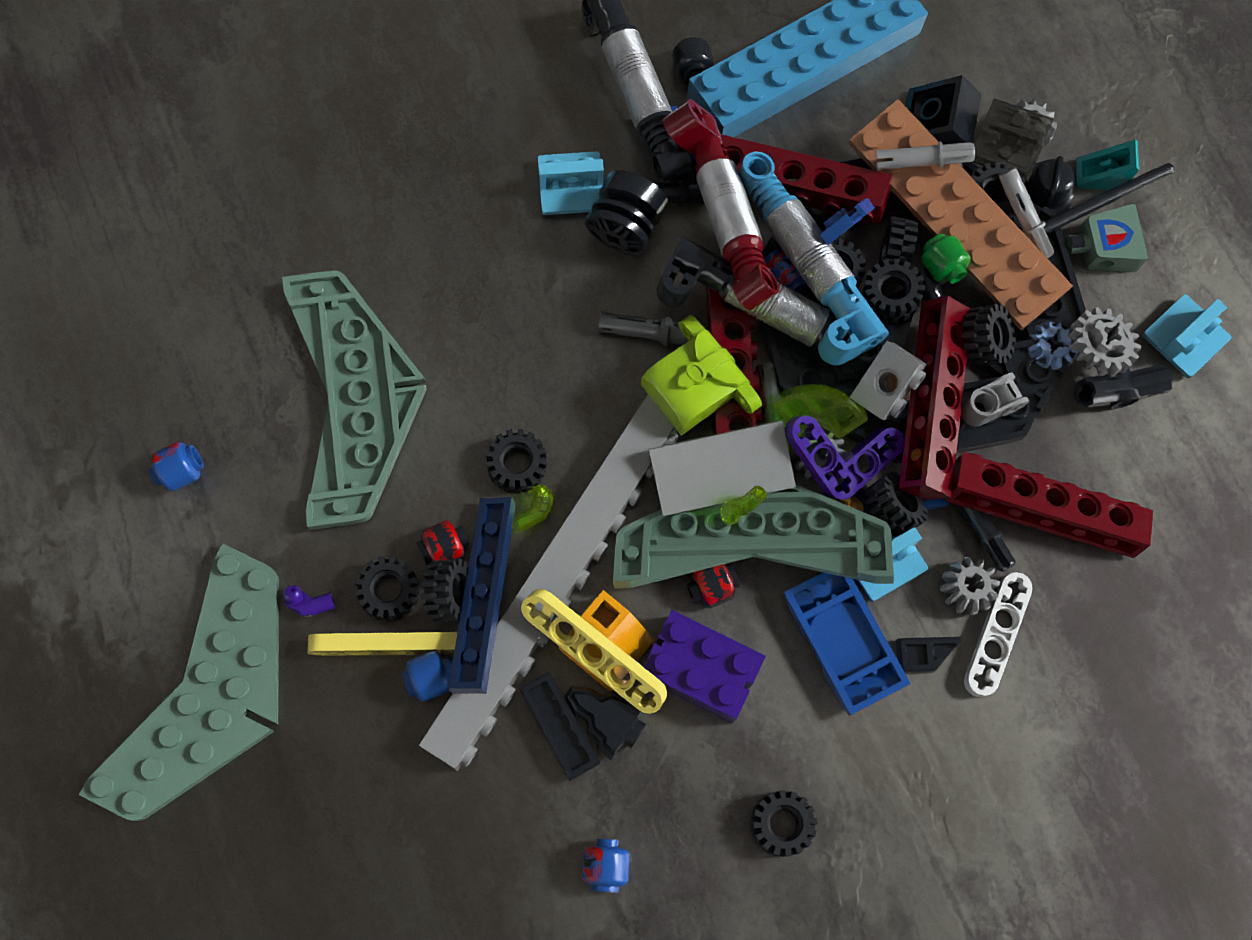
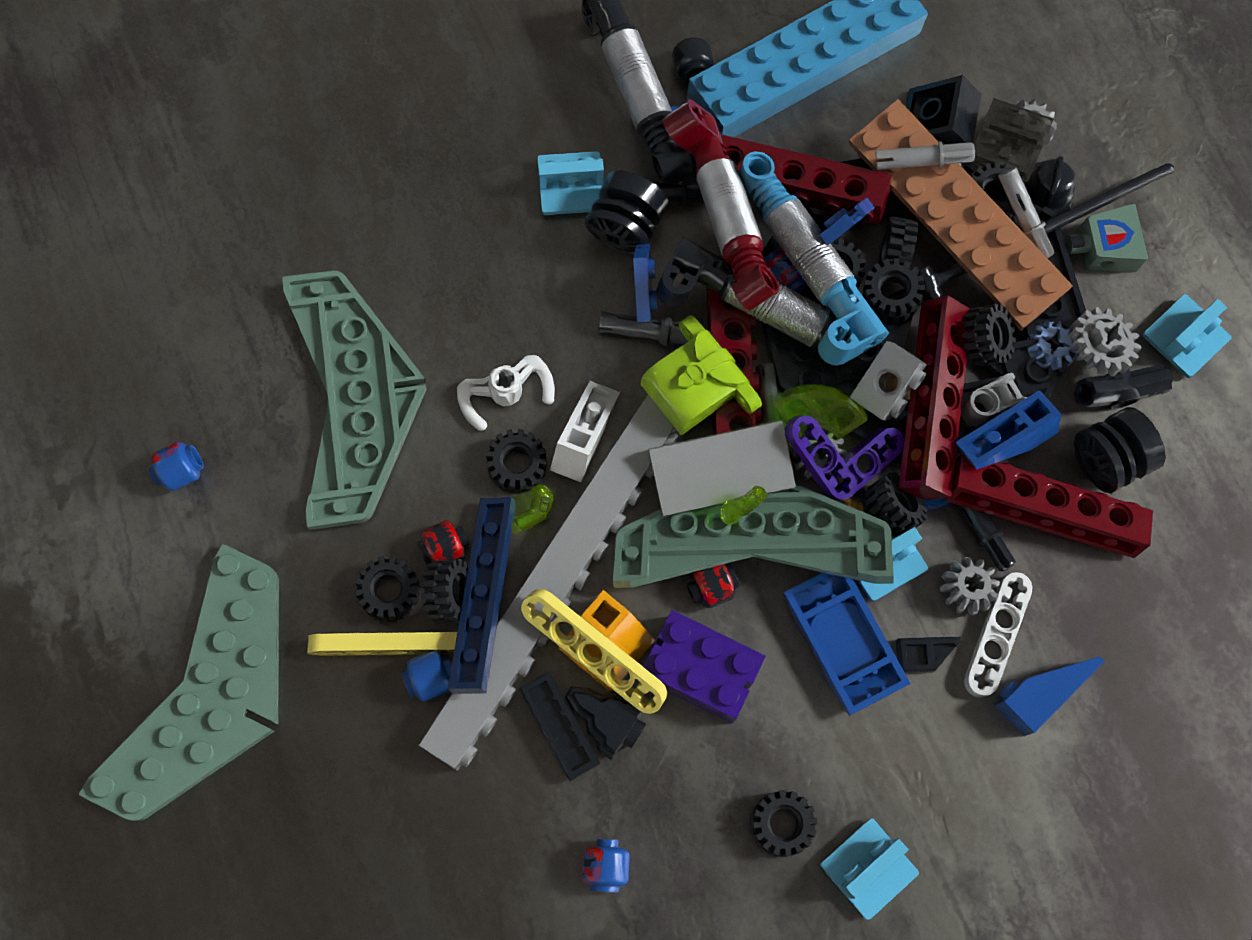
dark purple arm [283,585,335,617] -> none
green head [921,234,971,284] -> none
teal slope [1076,140,1139,190] -> none
none -> white piece [457,355,555,431]
none -> white slope [550,381,620,482]
none -> blue plate [633,244,658,322]
none -> medium azure bracket [820,819,919,920]
none -> blue slope [956,390,1061,470]
none -> blue slope [995,656,1105,736]
none -> black wheel [1074,407,1166,494]

